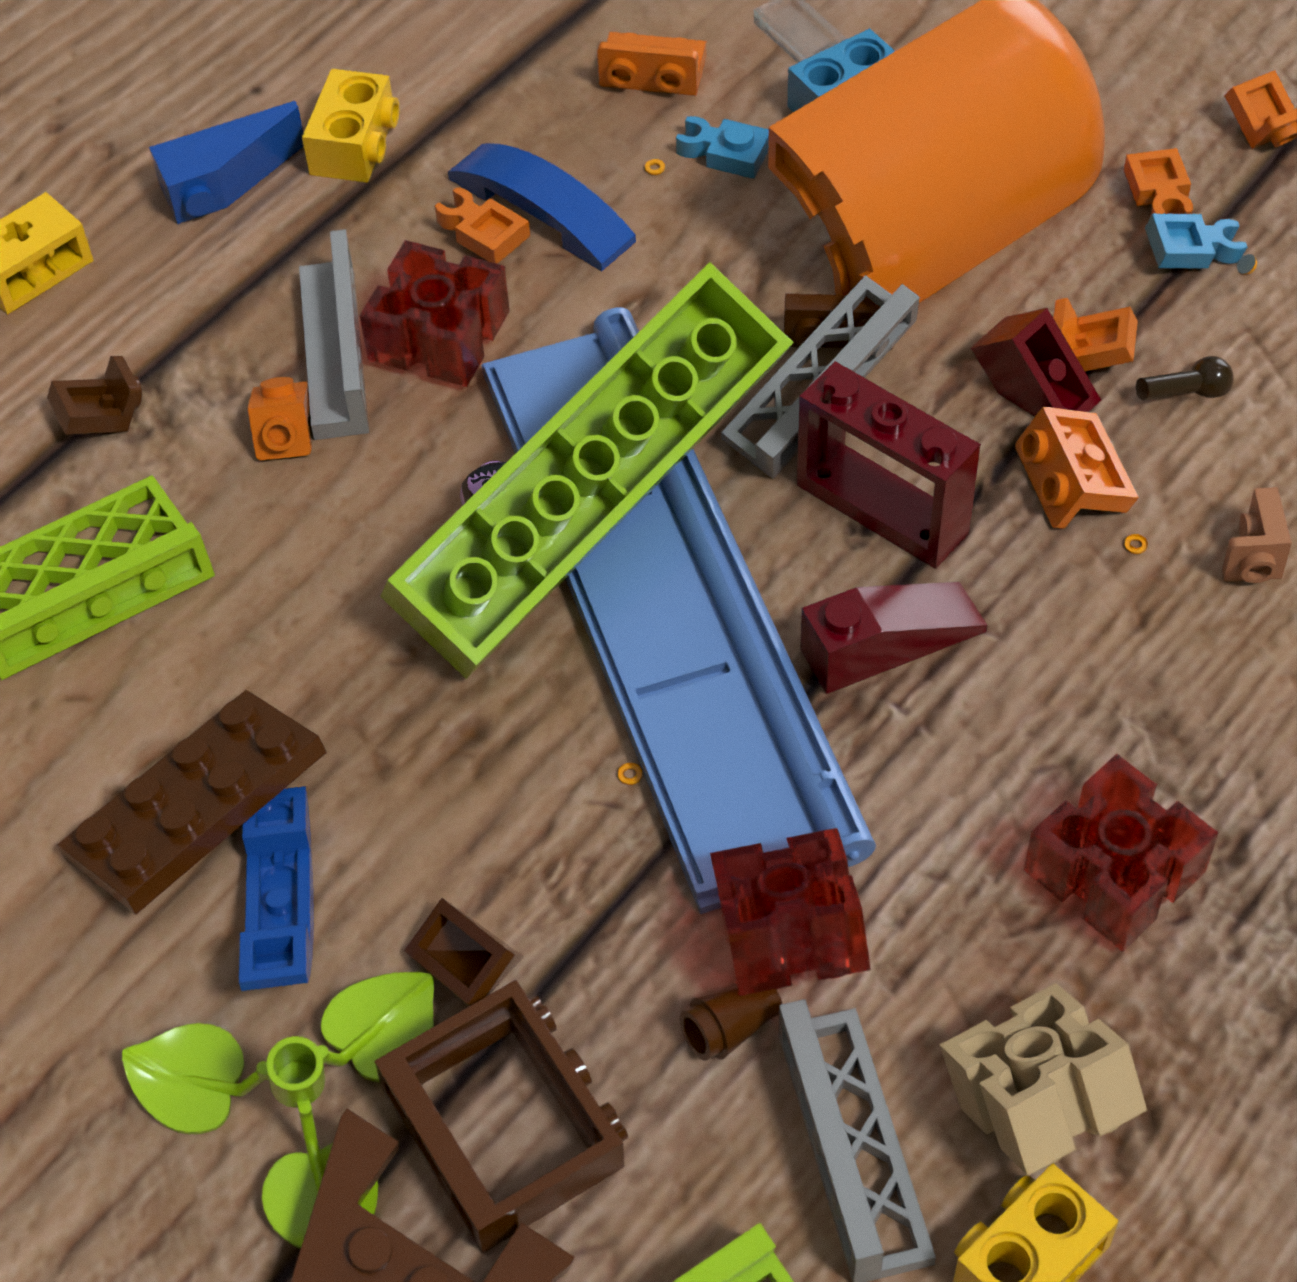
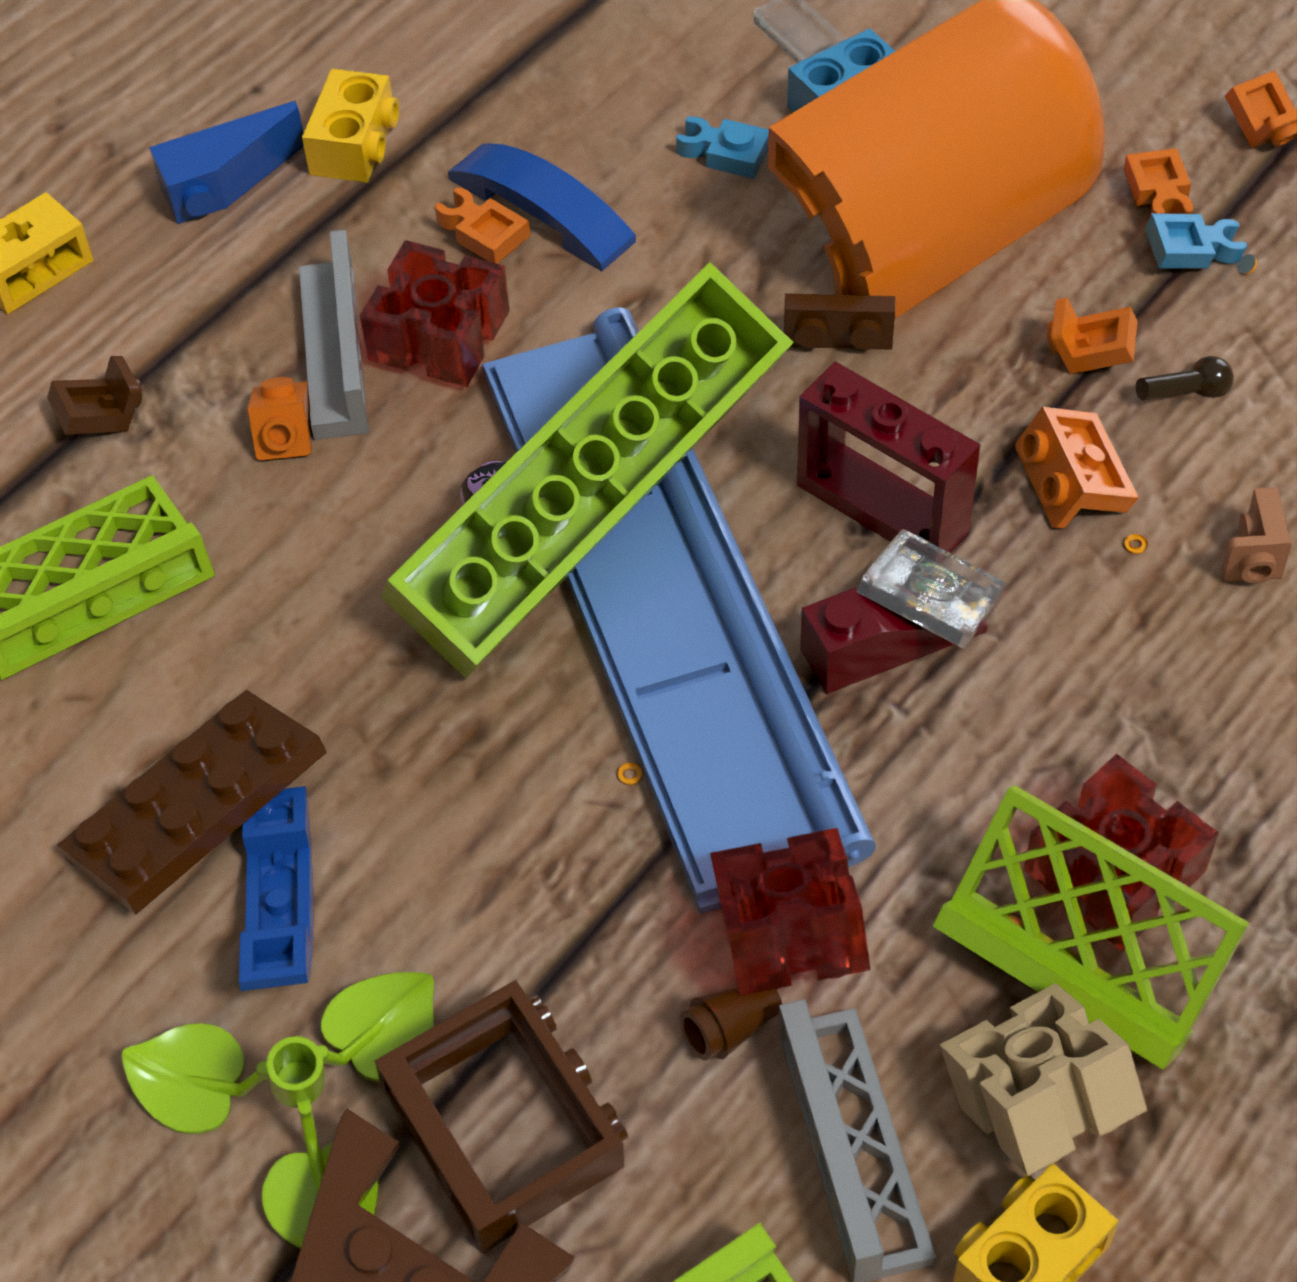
reddish brown slope [404,898,524,1006] -> none
orange bracket [597,32,707,96] -> none
light orange piece [645,159,665,175] -> none
light grey fence [721,275,920,479] -> none
dark red slope [971,308,1101,417] -> none
none -> clear tile [856,529,1006,649]
none -> lime fence [933,785,1250,1070]

